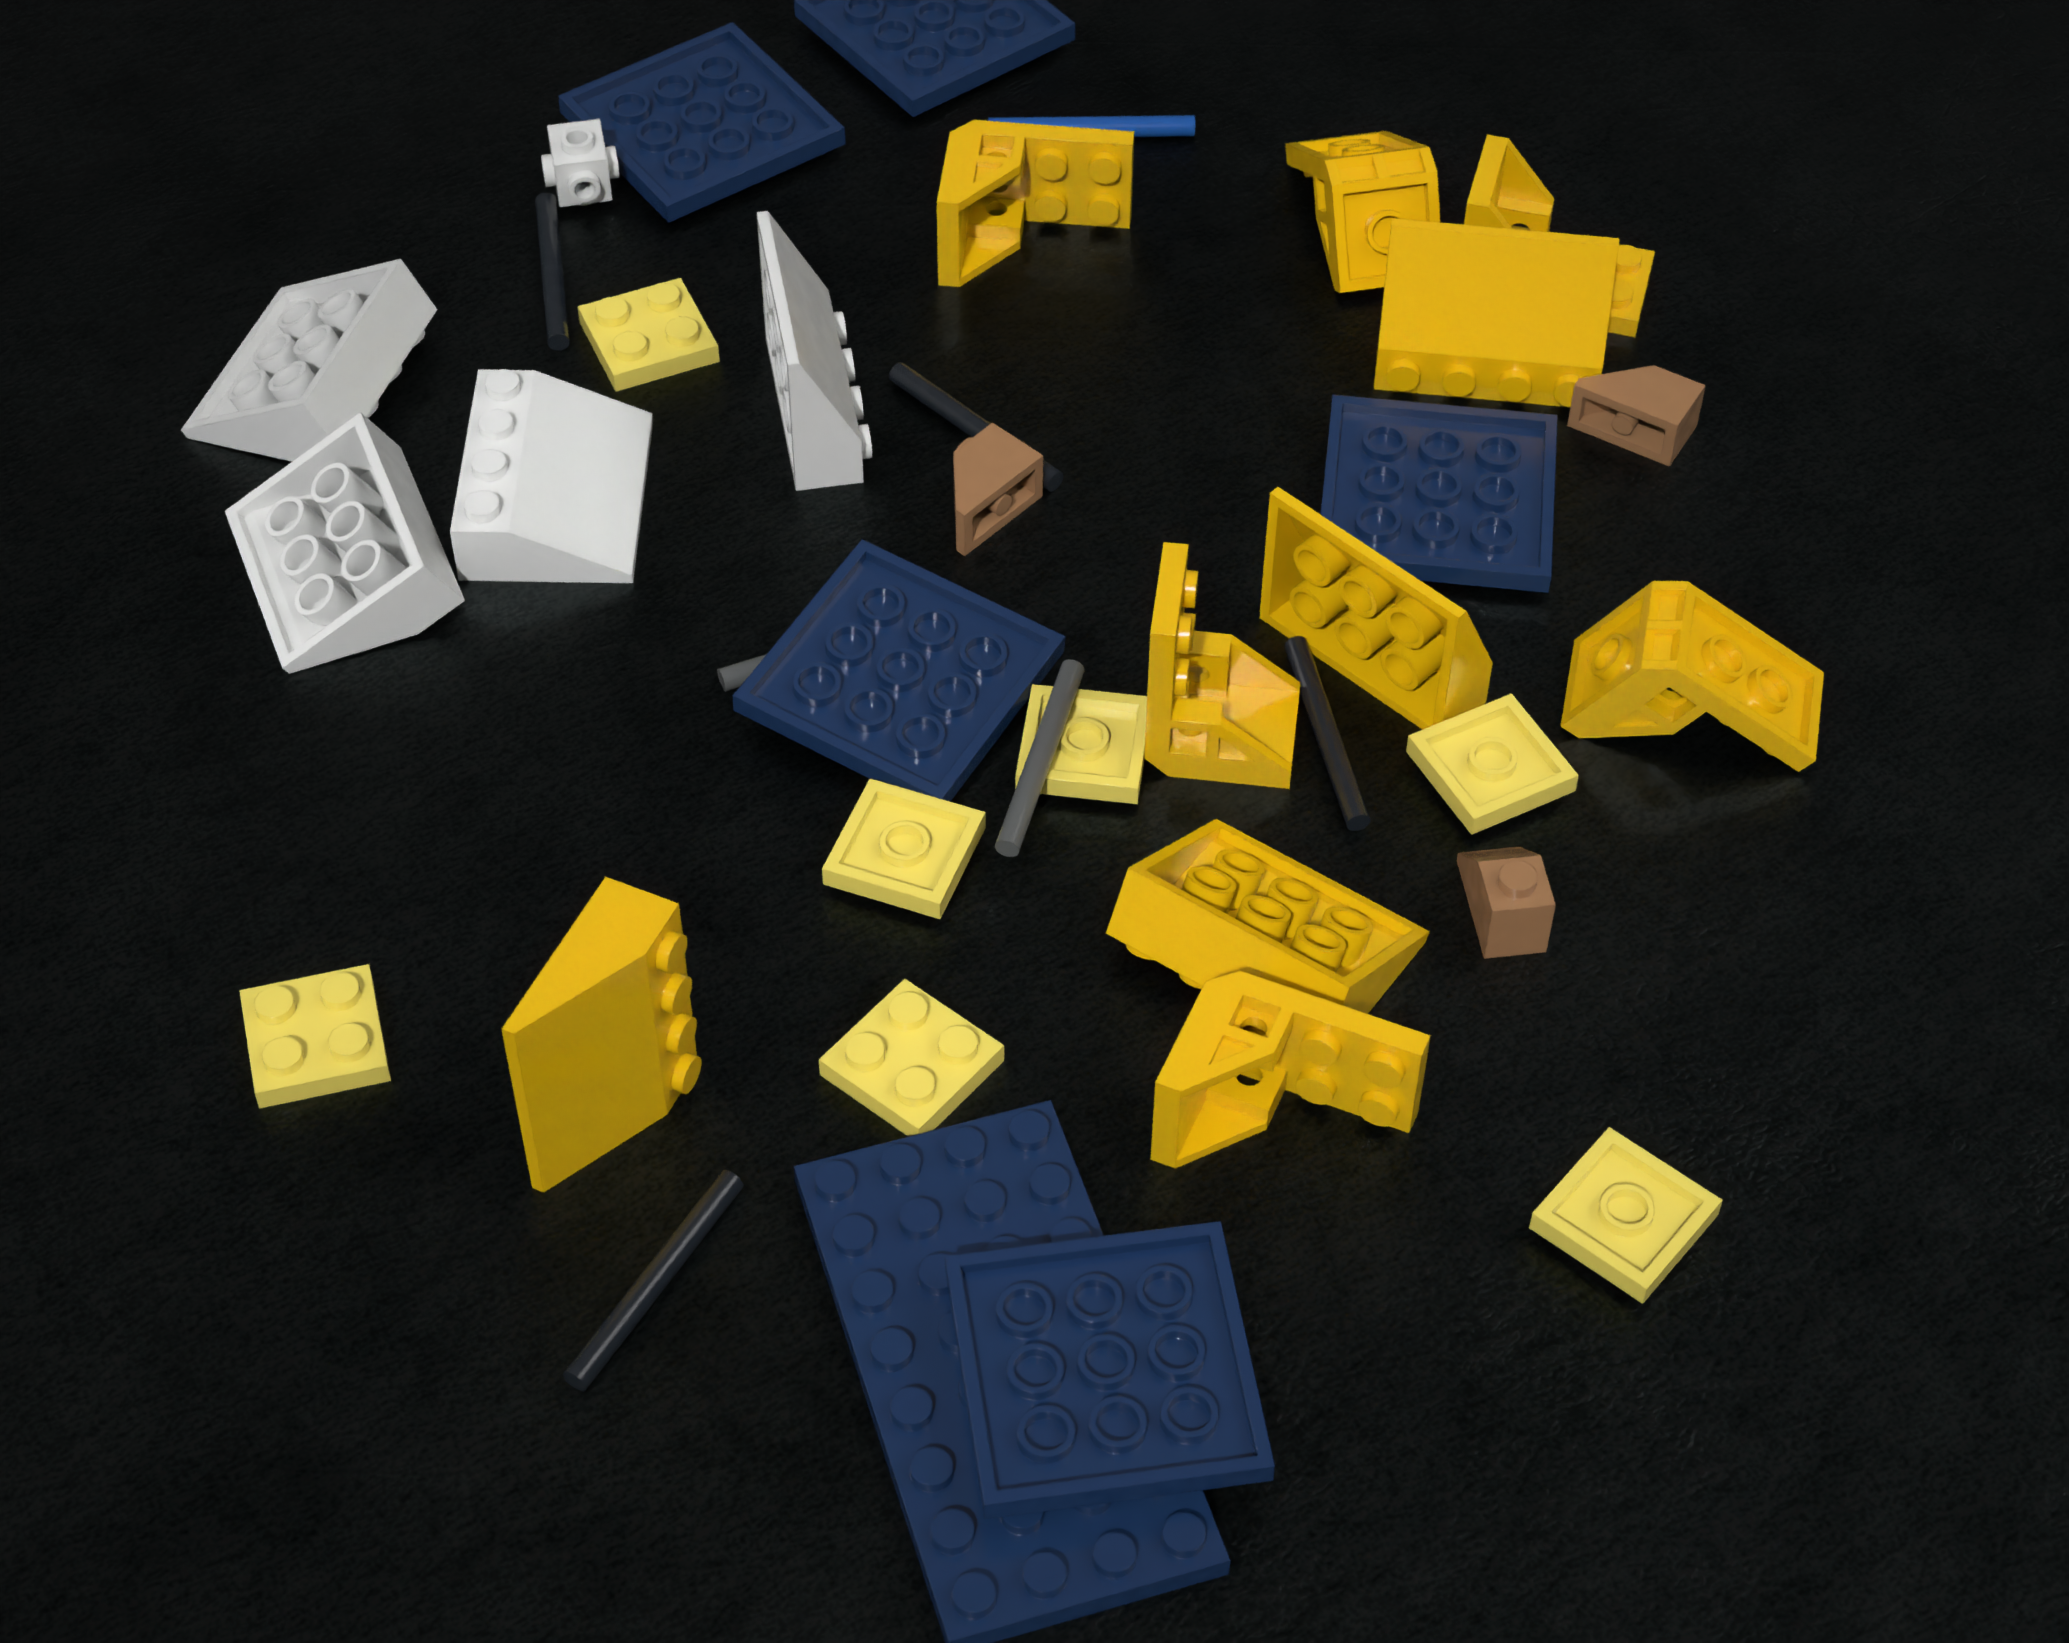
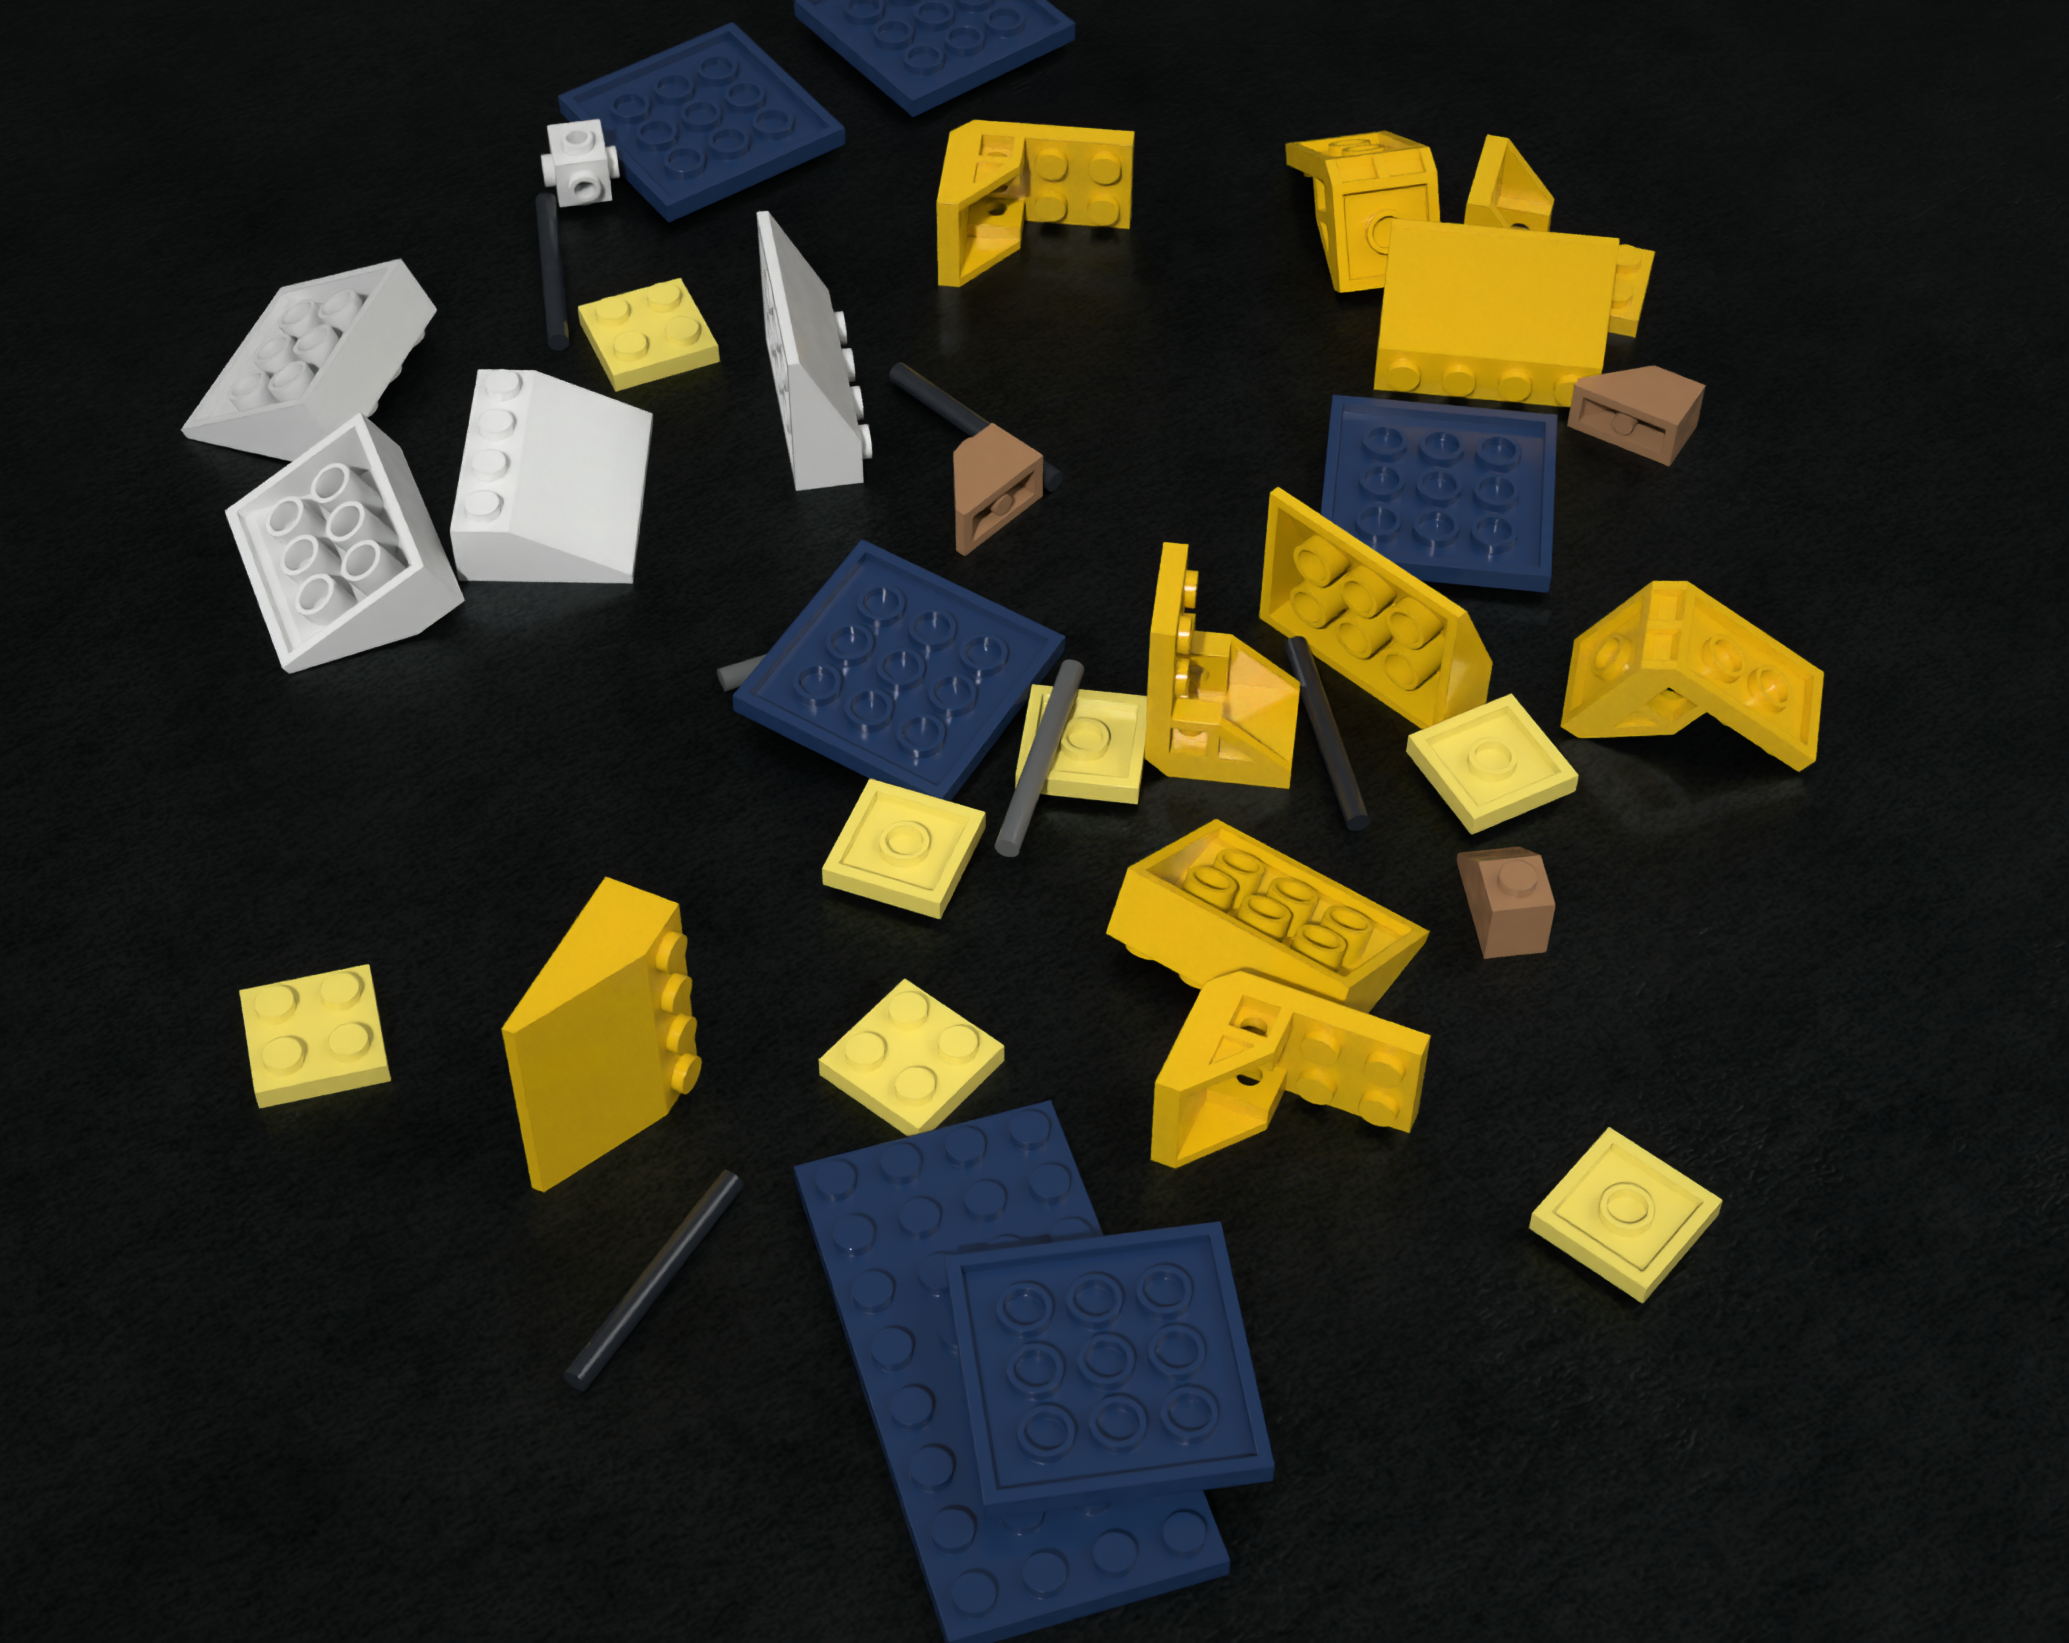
blue bar [988,115,1195,137] -> none

